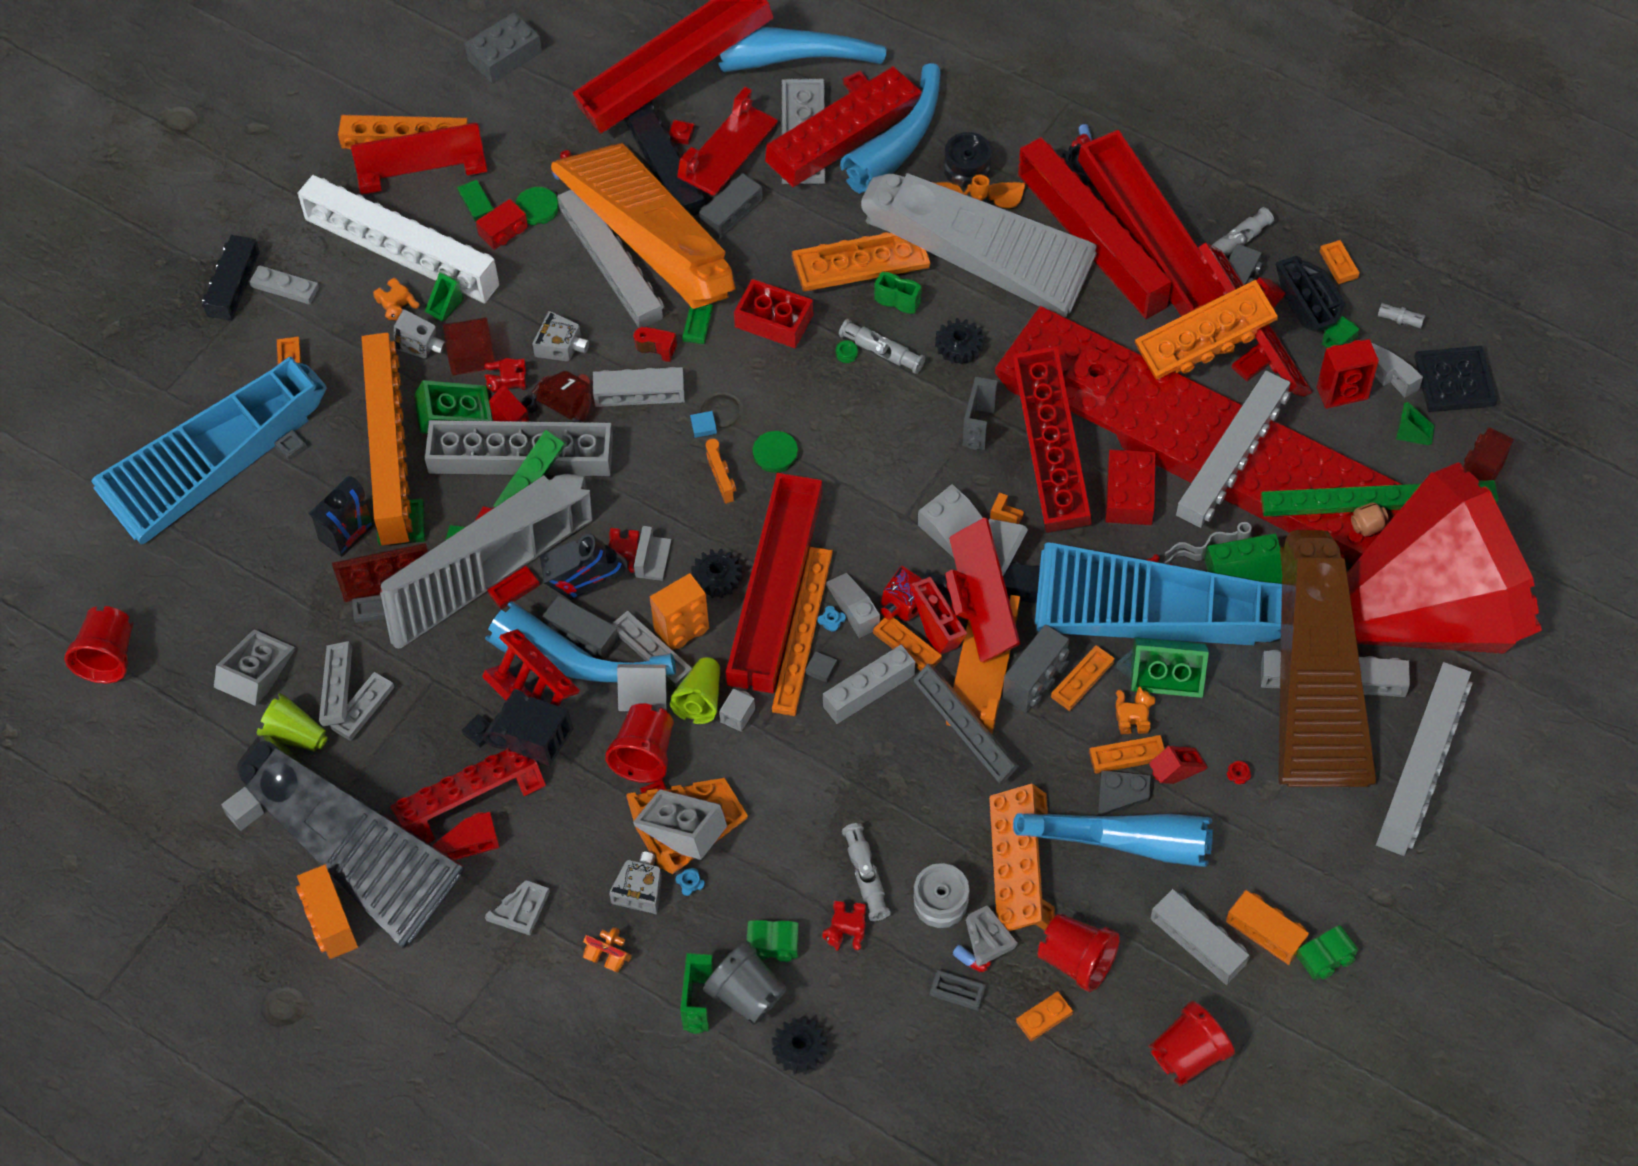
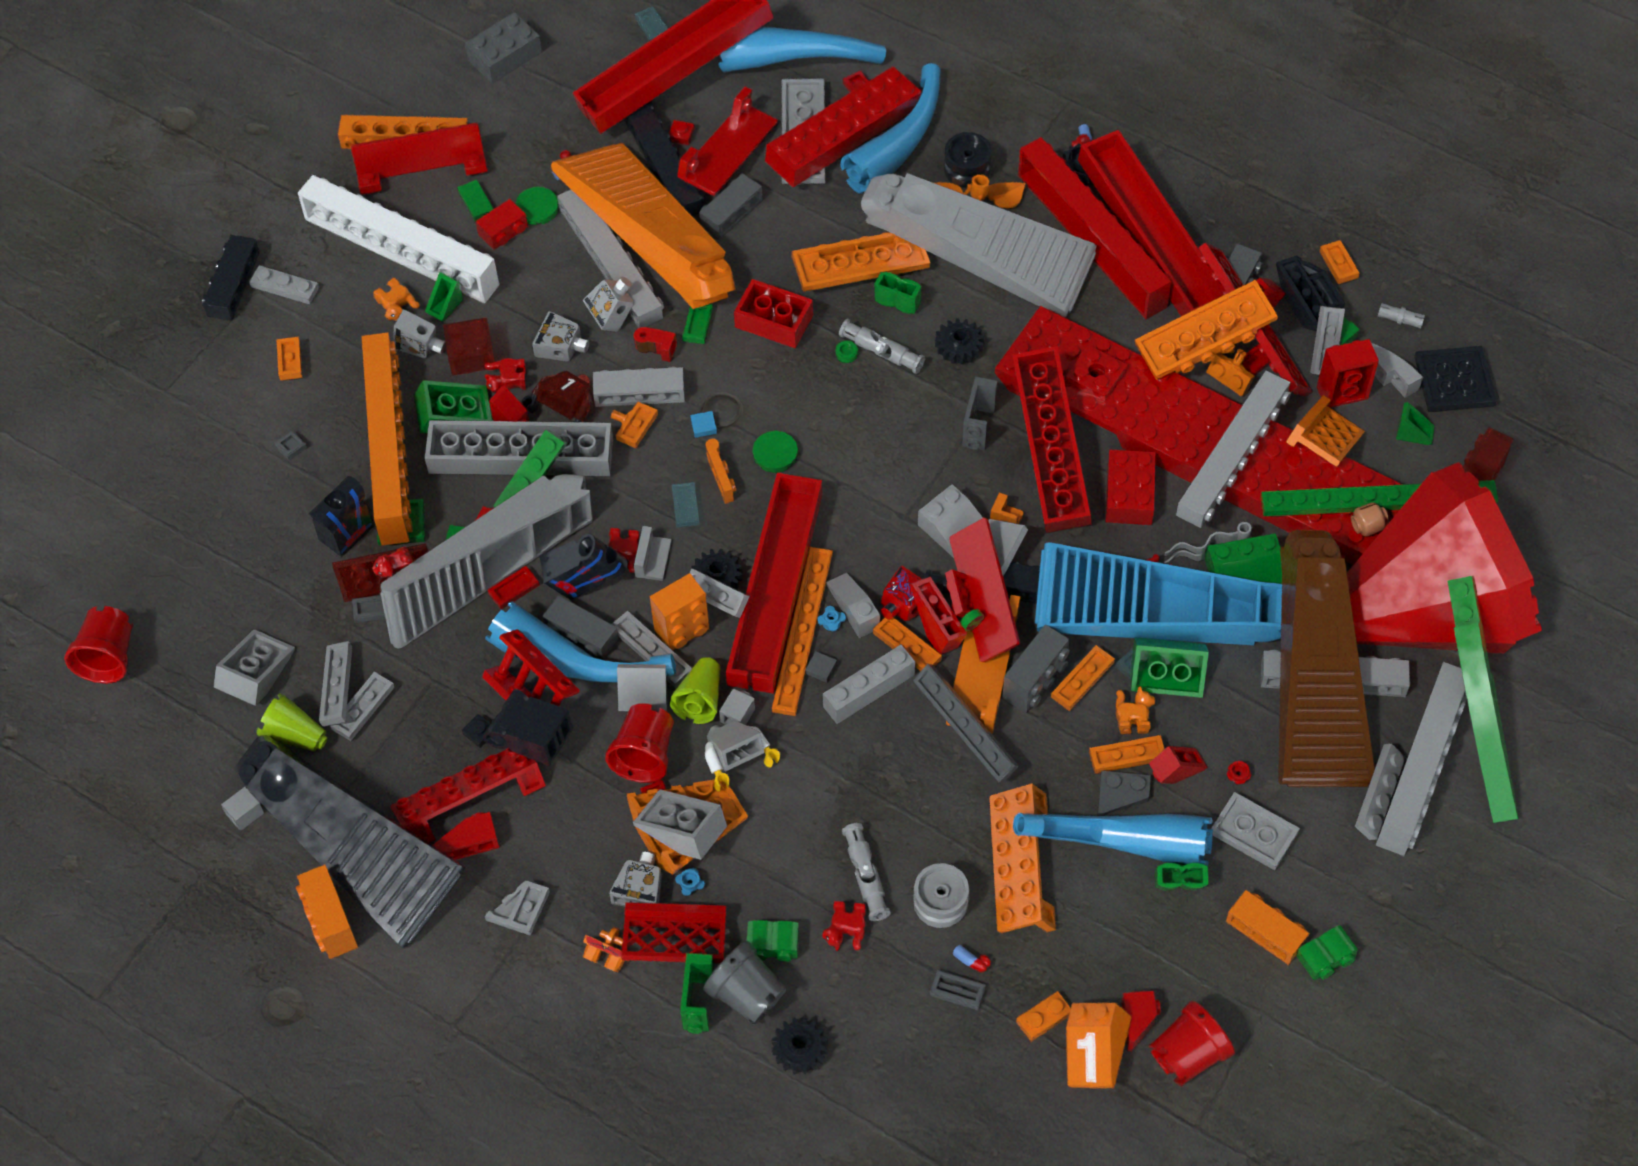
dark azure brick [92,357,326,544] -> none
light grey wing [966,905,1018,966] -> none
red piece [1038,913,1120,992] -> none
light grey brick [1150,889,1249,985] -> none
light grey piece [1212,207,1274,257] -> none
none -> red animal [372,546,413,577]
none -> light grey torso [583,277,633,332]
none -> orange plate [611,402,658,448]
none -> red fence [621,902,726,963]
none -> clear light blue tile [634,6,668,41]
none -> clear light blue tile [672,482,699,528]
none -> light grey plate [690,569,750,618]
none -> light grey torso [705,721,780,791]
none -> green tile [960,609,984,631]
none -> orange slope [1066,1003,1131,1088]
none -> red slope [1121,991,1161,1051]
none -> green brick [1155,863,1208,891]
none -> orange plate [1206,349,1255,397]
none -> light grey plate [1211,792,1300,870]
none -> orange fence [1286,395,1365,467]
none -> light grey plate [1310,306,1345,375]
none -> light grey plate [1355,744,1406,840]
none -> slope [1447,576,1519,823]

